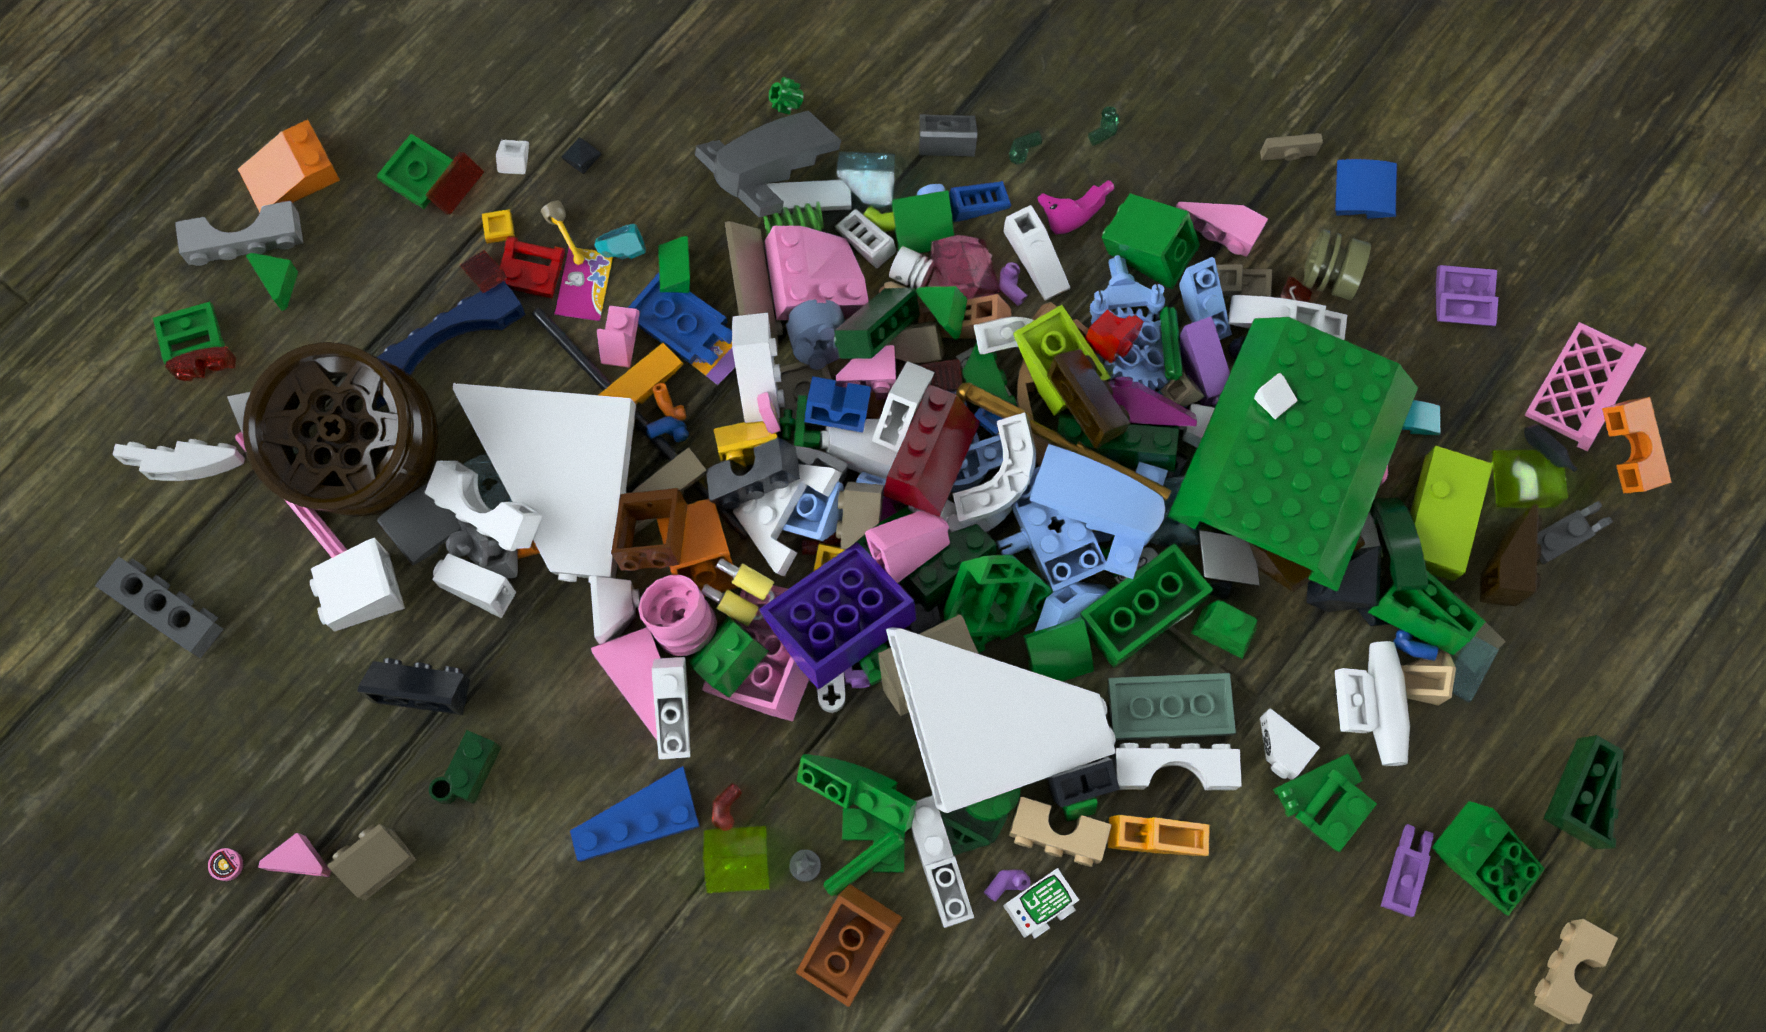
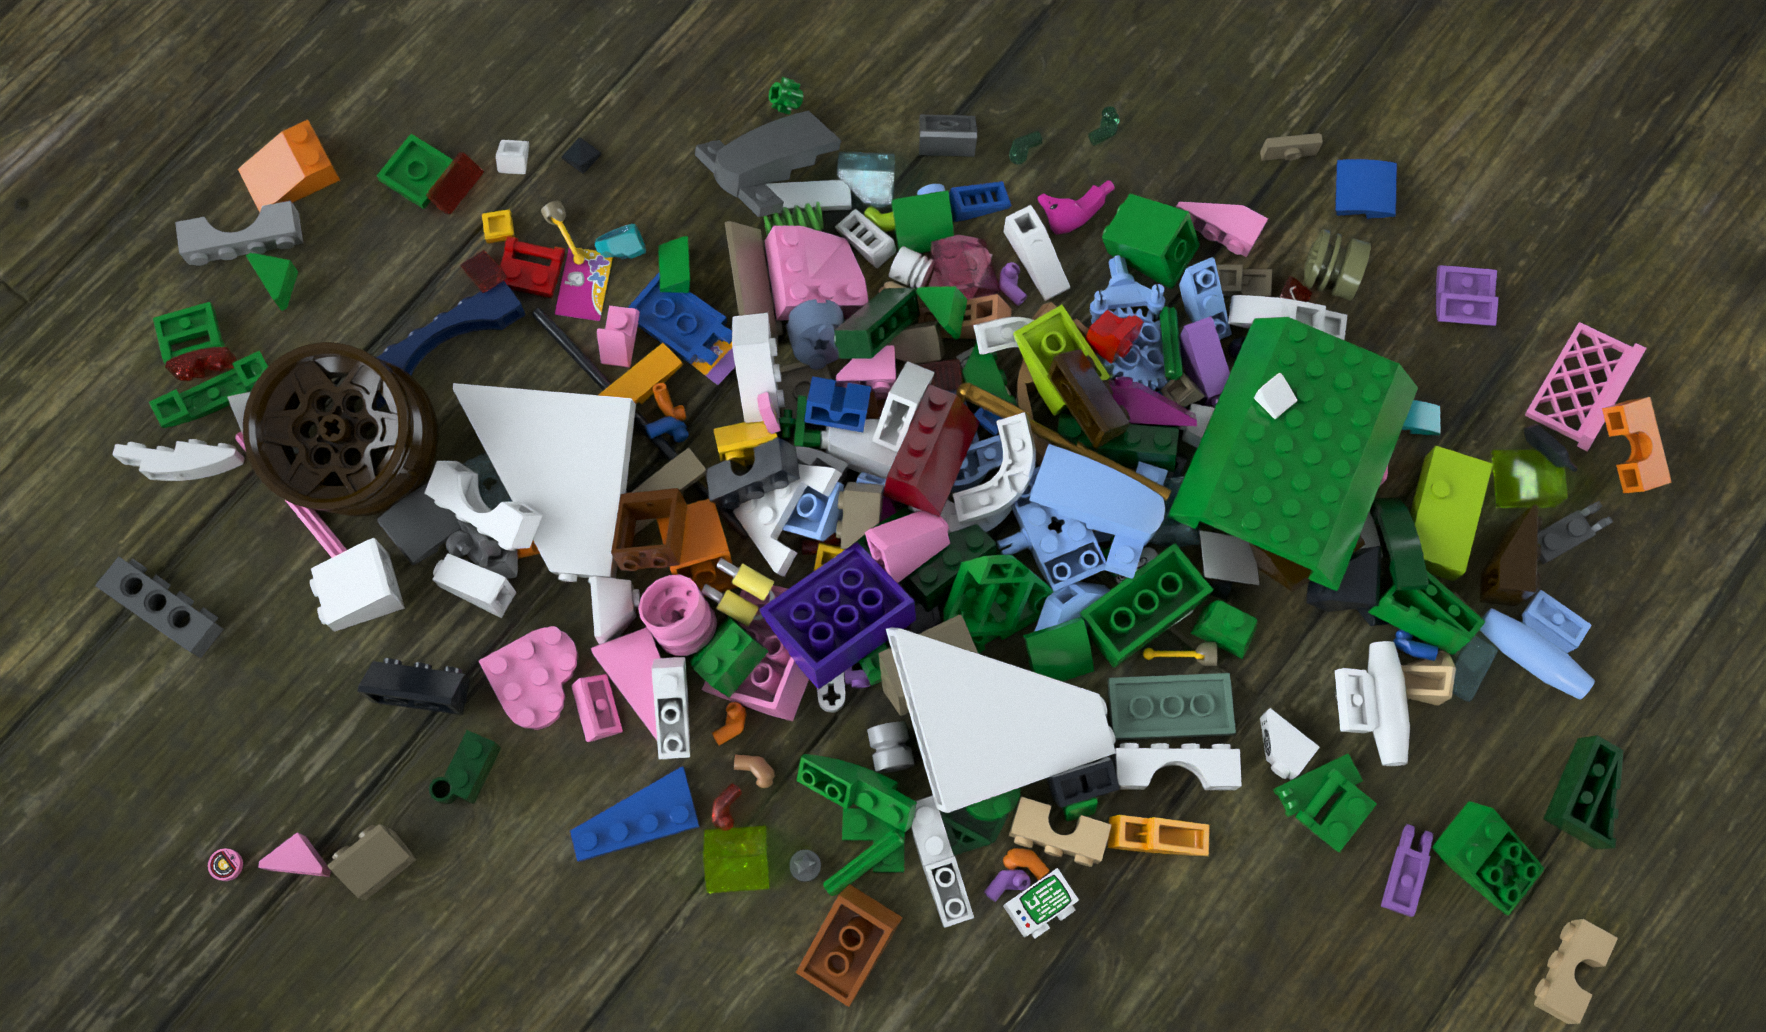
none -> green slope [149,350,268,428]
none -> bright pink plate [479,626,579,730]
none -> bright pink slope [572,674,623,742]
none -> orange arm [712,701,747,746]
none -> medium nougat arm [734,754,775,788]
none -> light grey wheel [867,721,915,774]
none -> orange arm [1003,848,1050,881]
none -> hinge [1143,642,1217,666]
none -> light blue plate [1480,590,1595,700]

